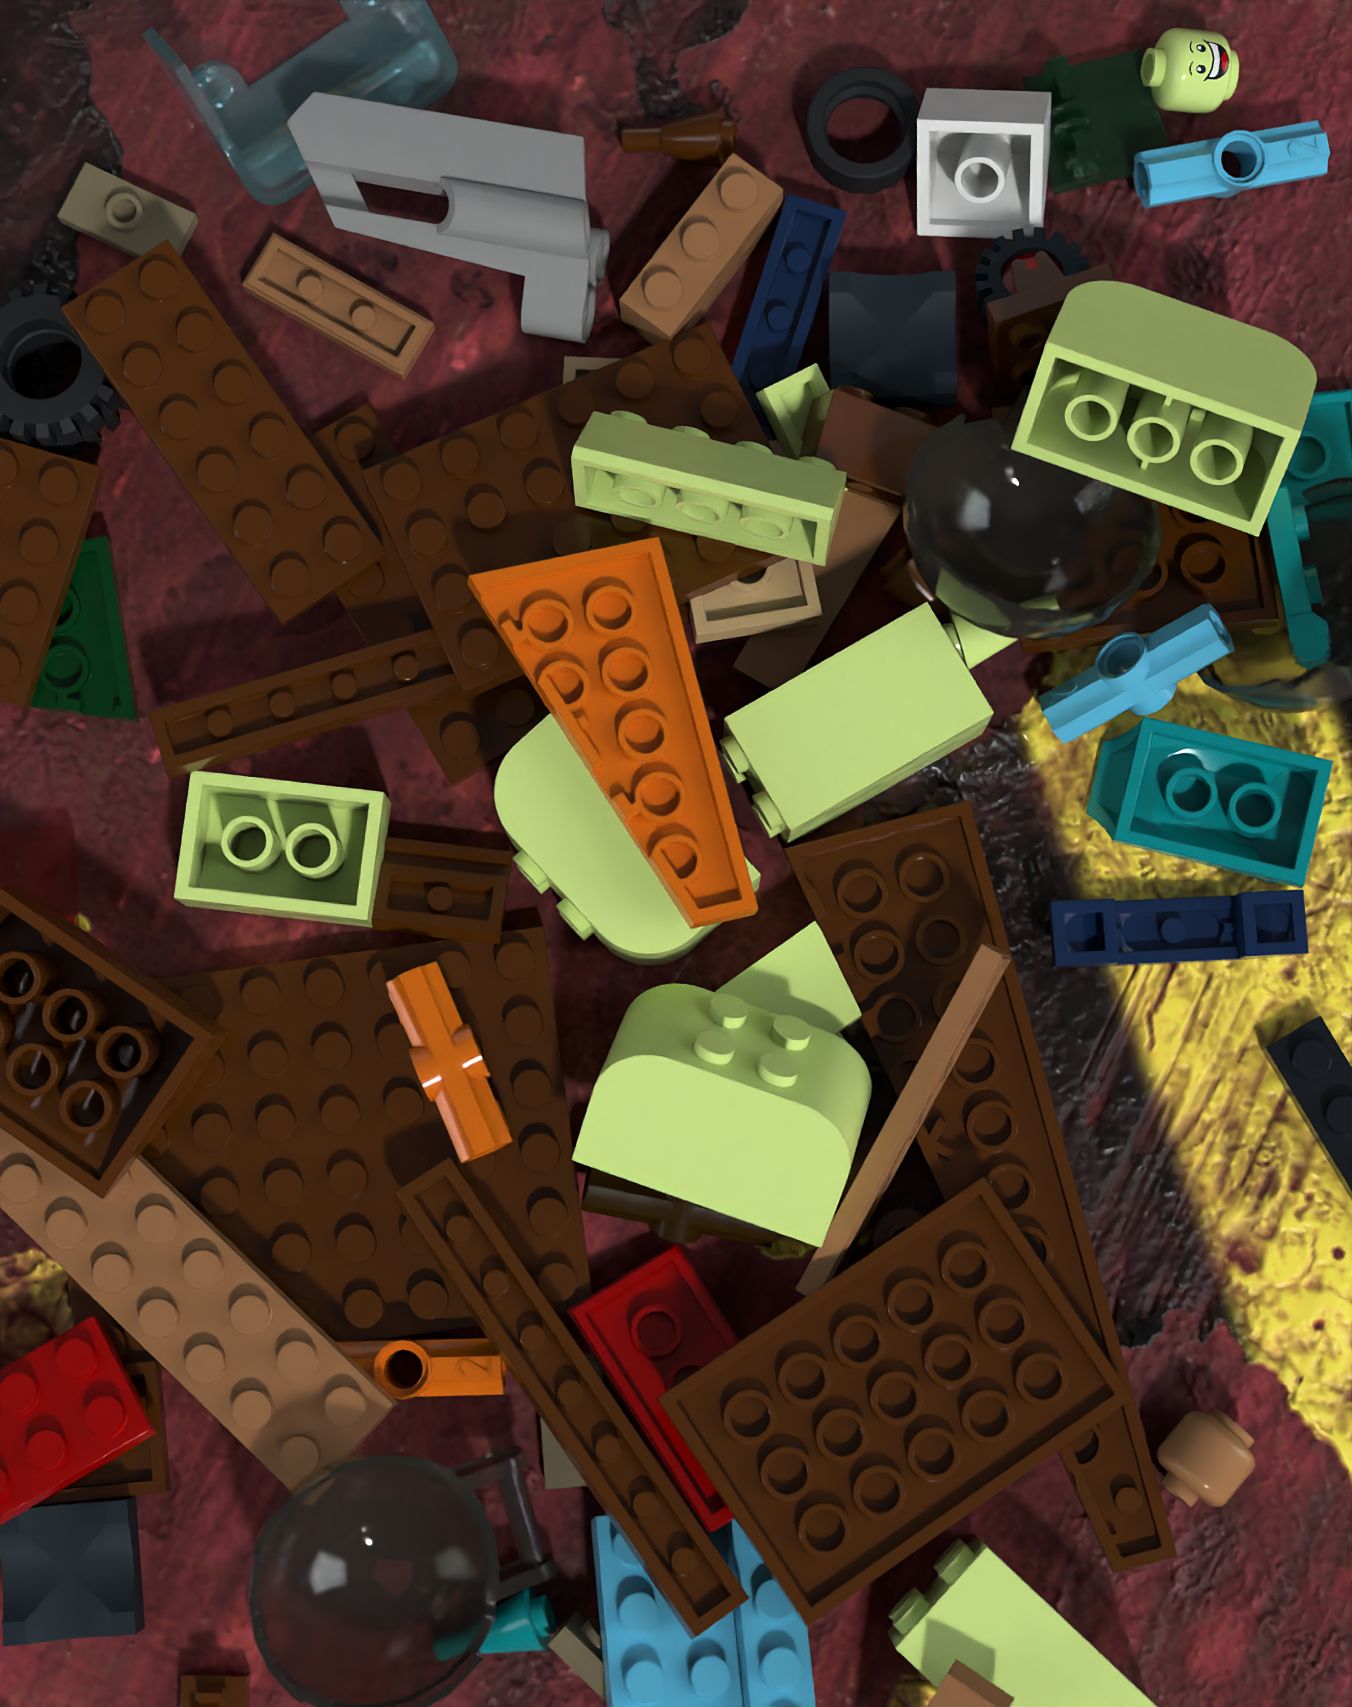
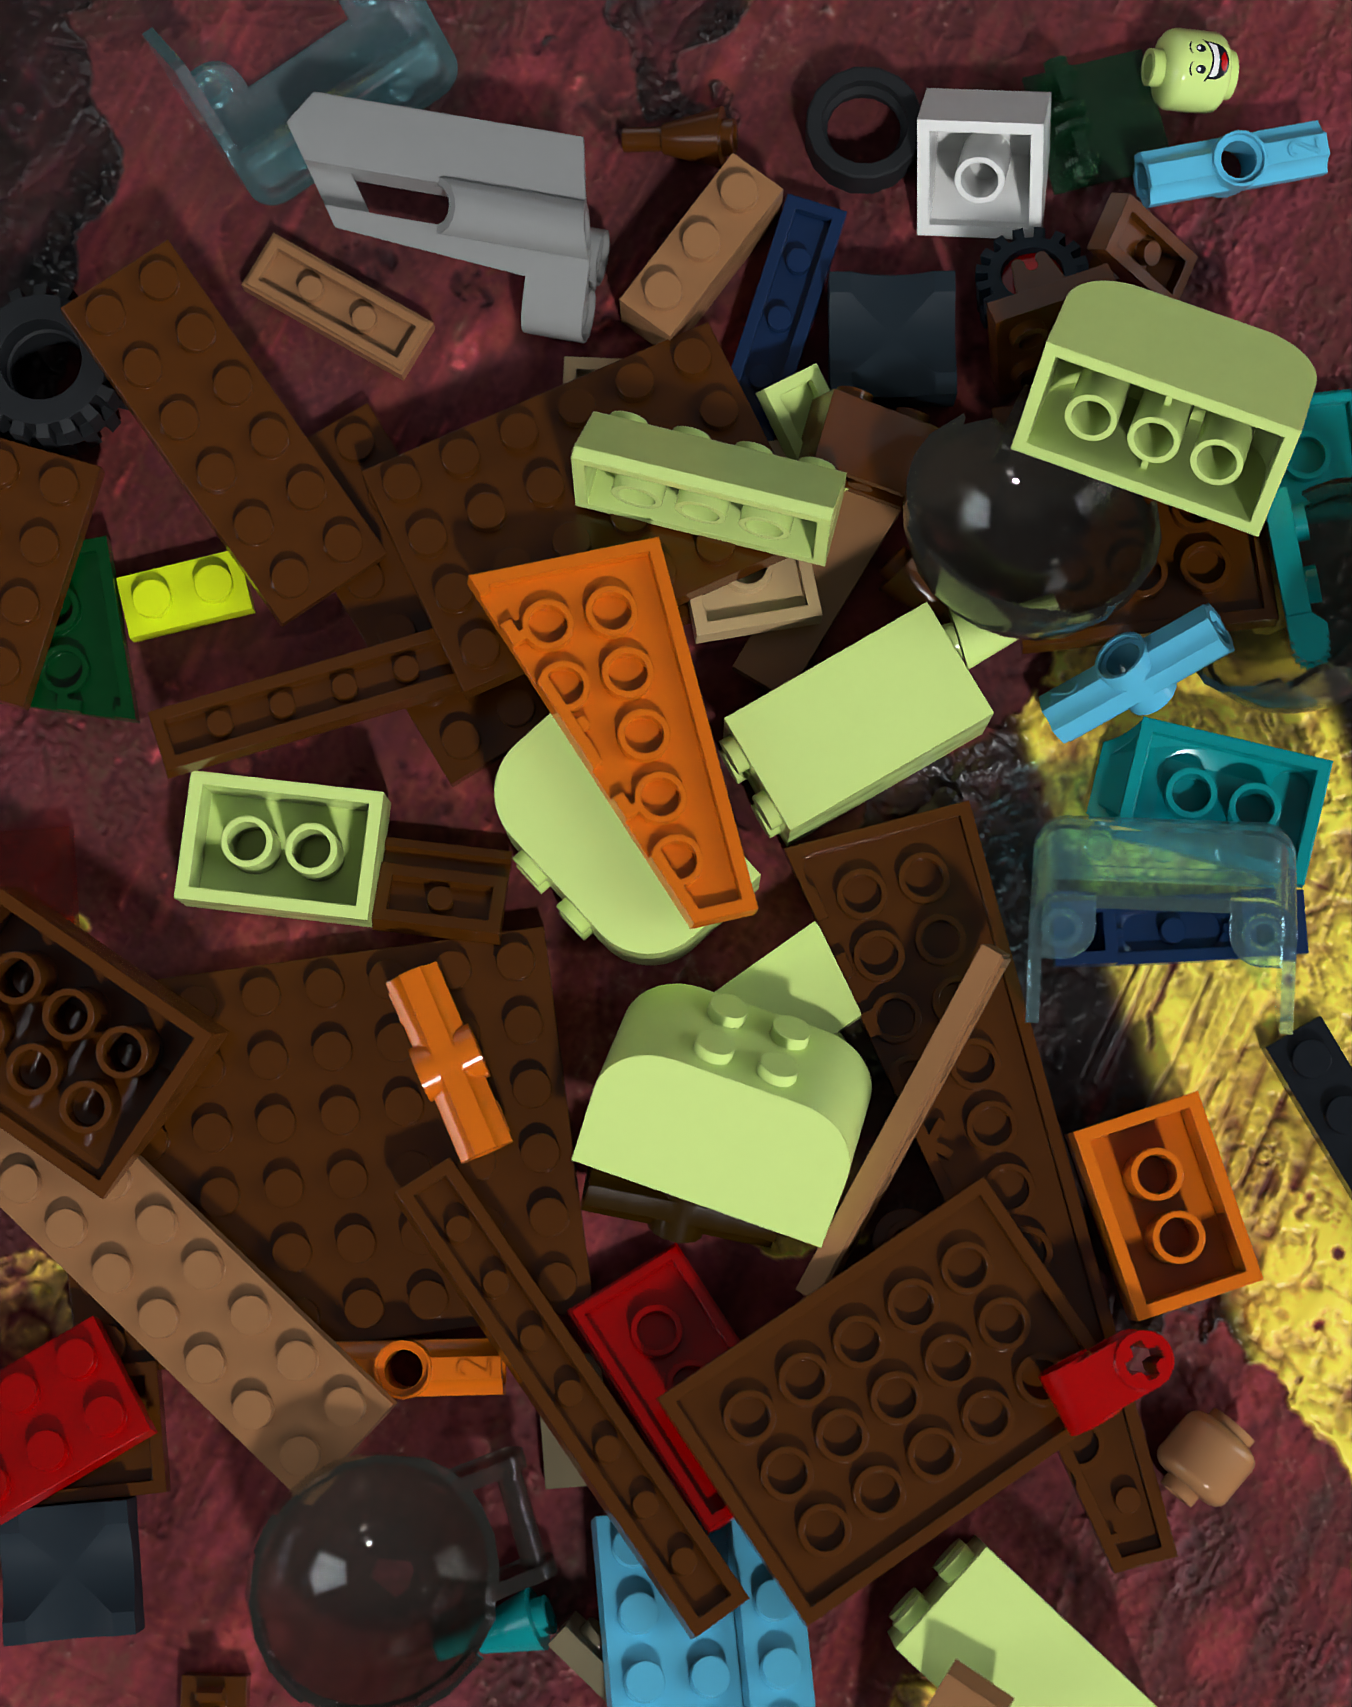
dark tan plate [57,162,199,258] -> none
none -> neon yellow plate [116,551,256,643]
none -> clear light blue windscreen [1026,815,1297,1034]
none -> red piece [1038,1329,1175,1436]
none -> orange brick [1065,1091,1264,1322]
none -> reddish brown slope [1087,192,1198,300]

